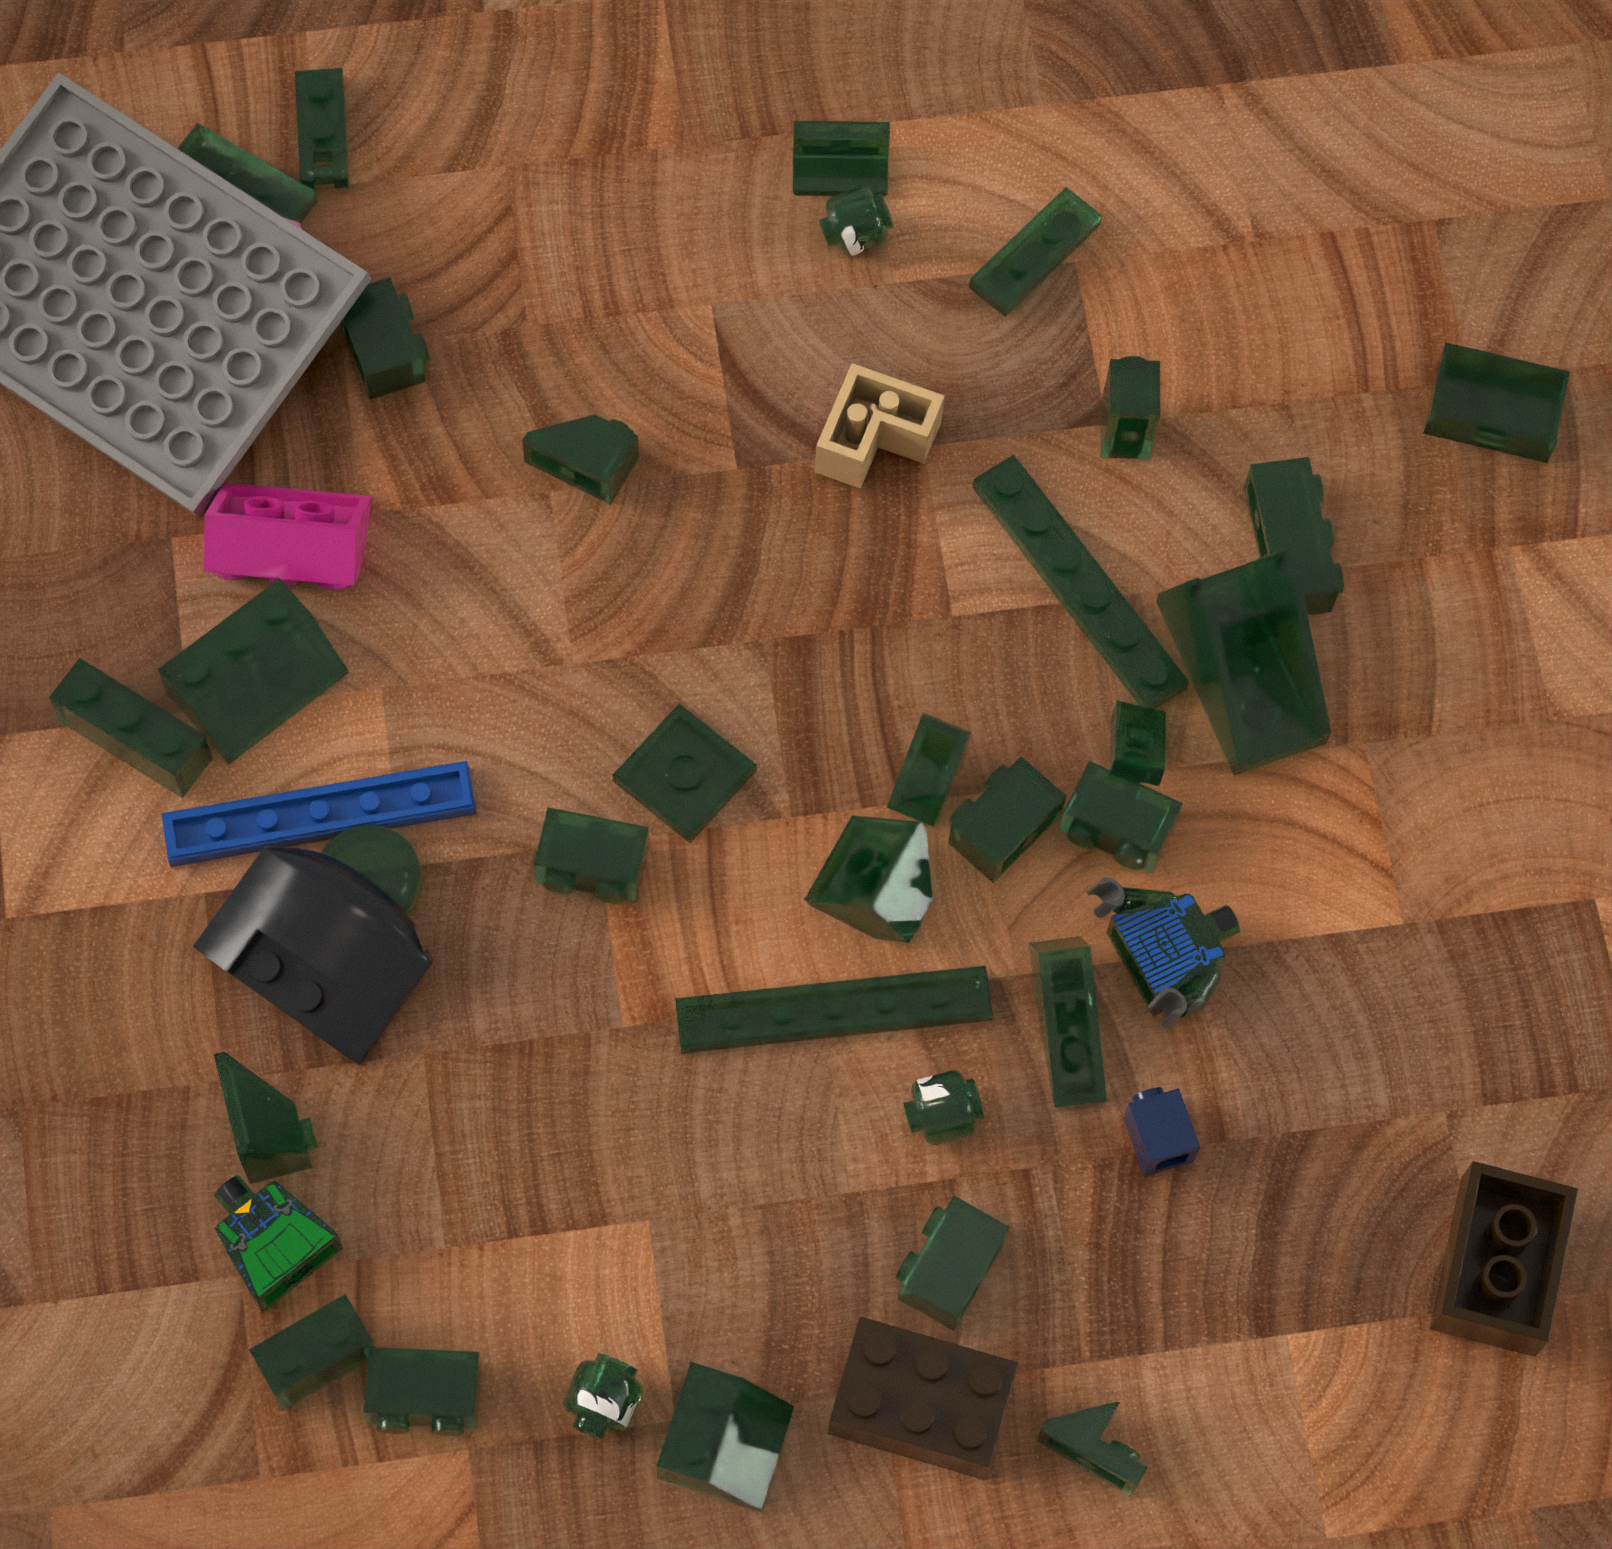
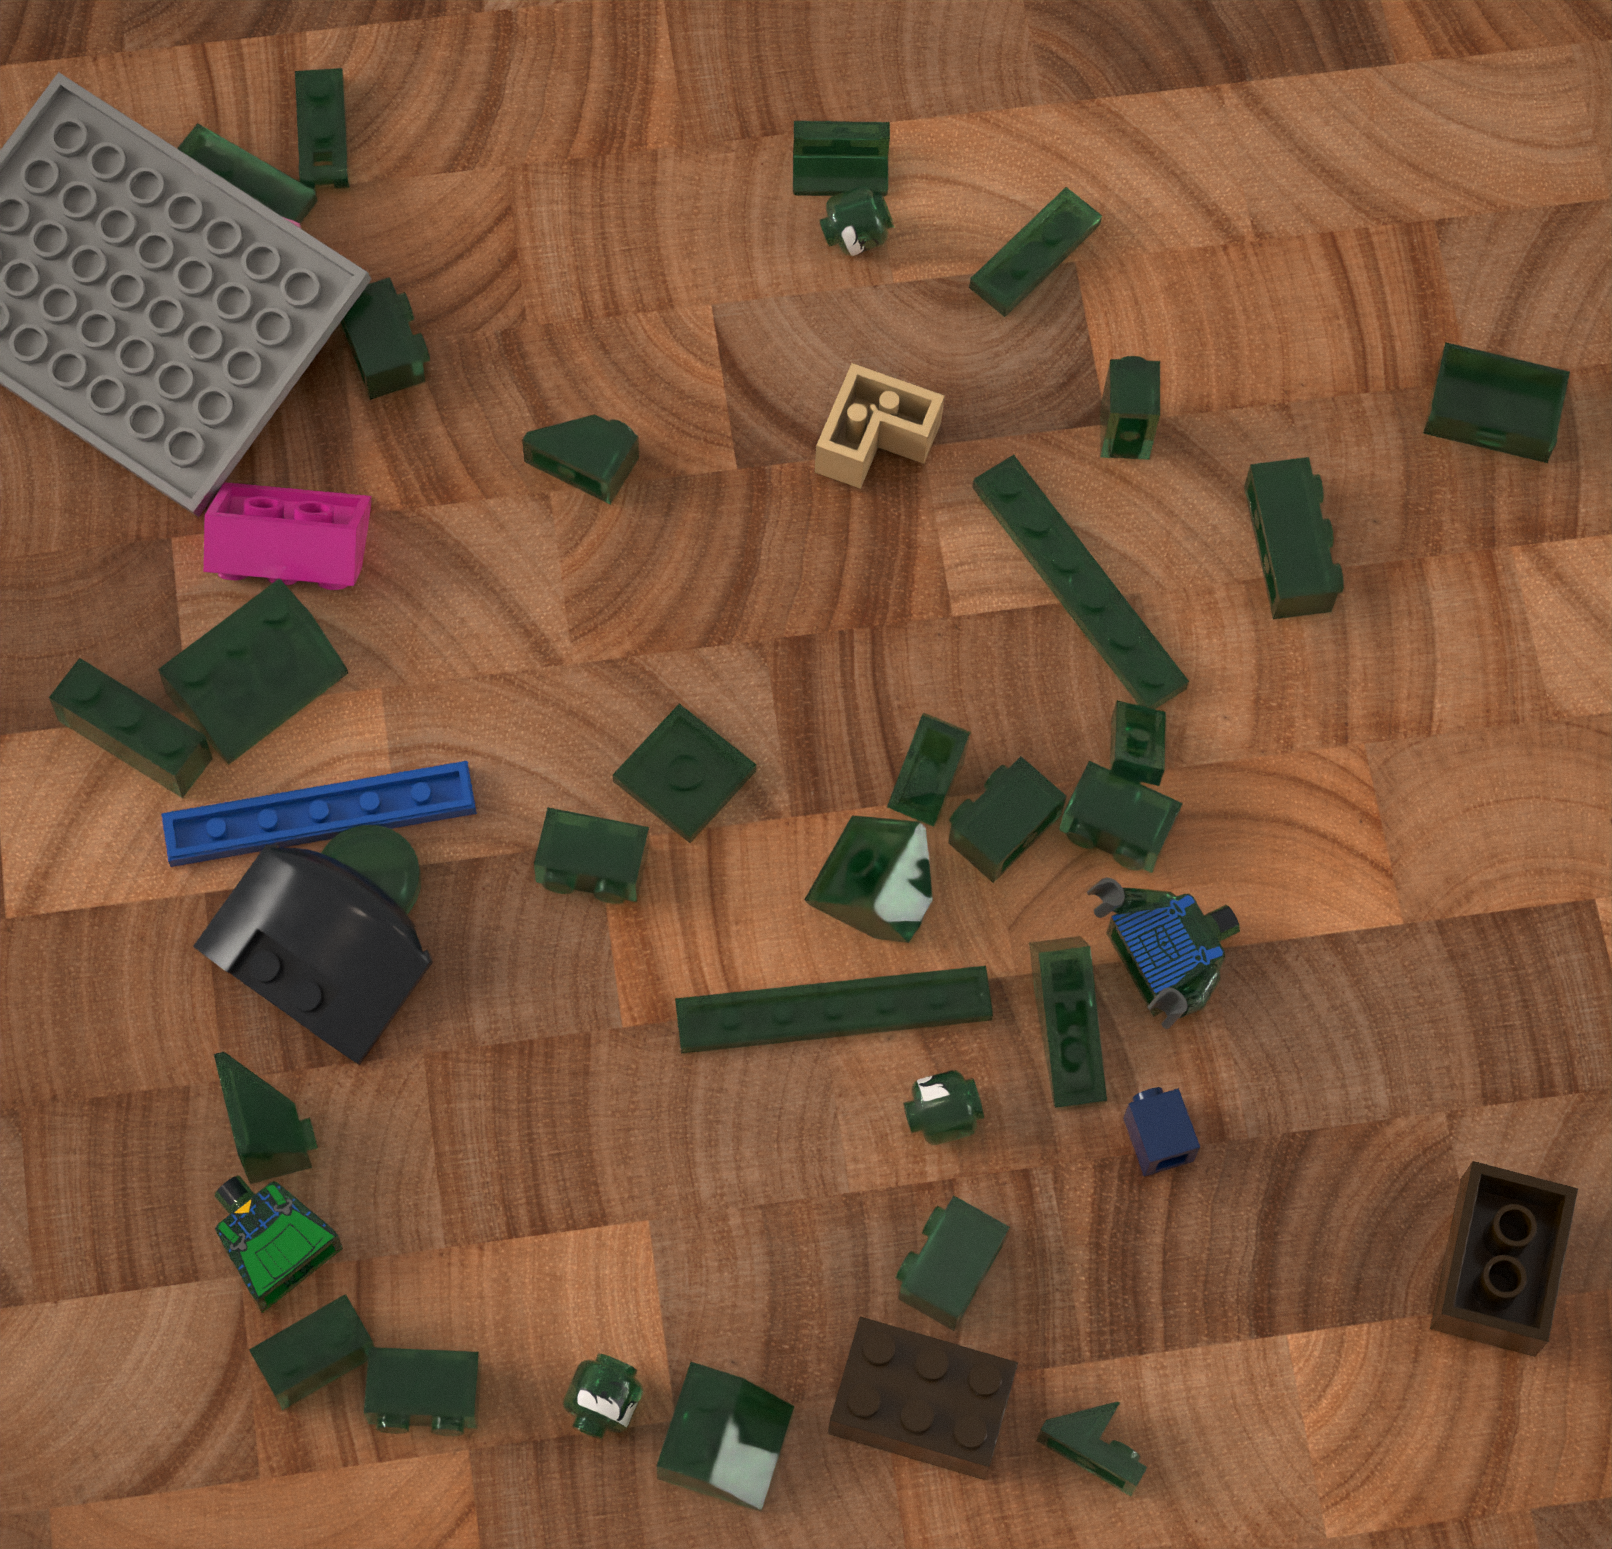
clear green ladder [1156,549,1331,775] -> none

